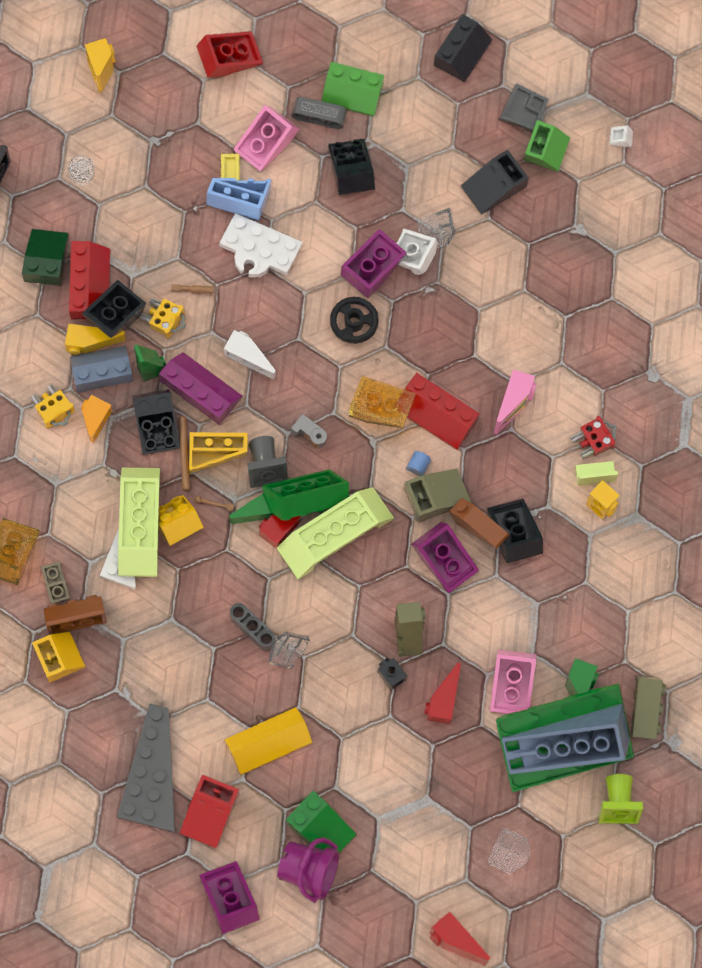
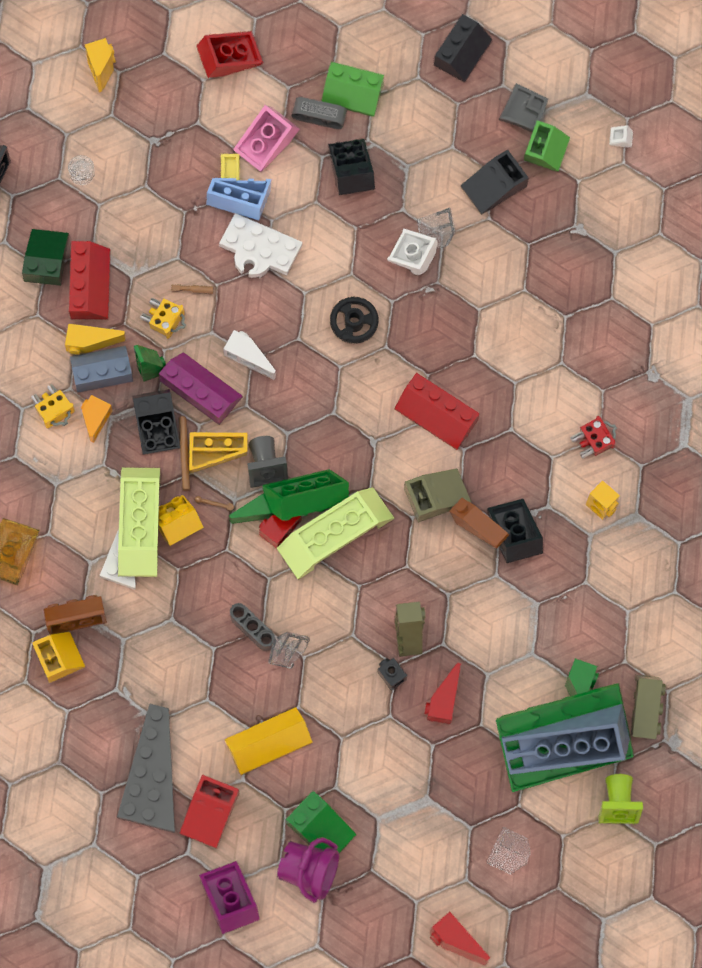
dark tan slope [41,562,70,604] -> none
black slope [82,280,146,338] -> none
light grey leg [291,414,327,449] -> none
magenta slope [340,229,407,298] -> none
clear yellow slope [349,376,416,429] -> none
medium blue brick [406,451,431,476] -> none
magenta slope [411,521,479,593] -> none
bright pink slope [490,649,537,714] -> none
bright pink slope [494,369,537,434] -> none
yellowish green panel [575,461,618,485] -> none

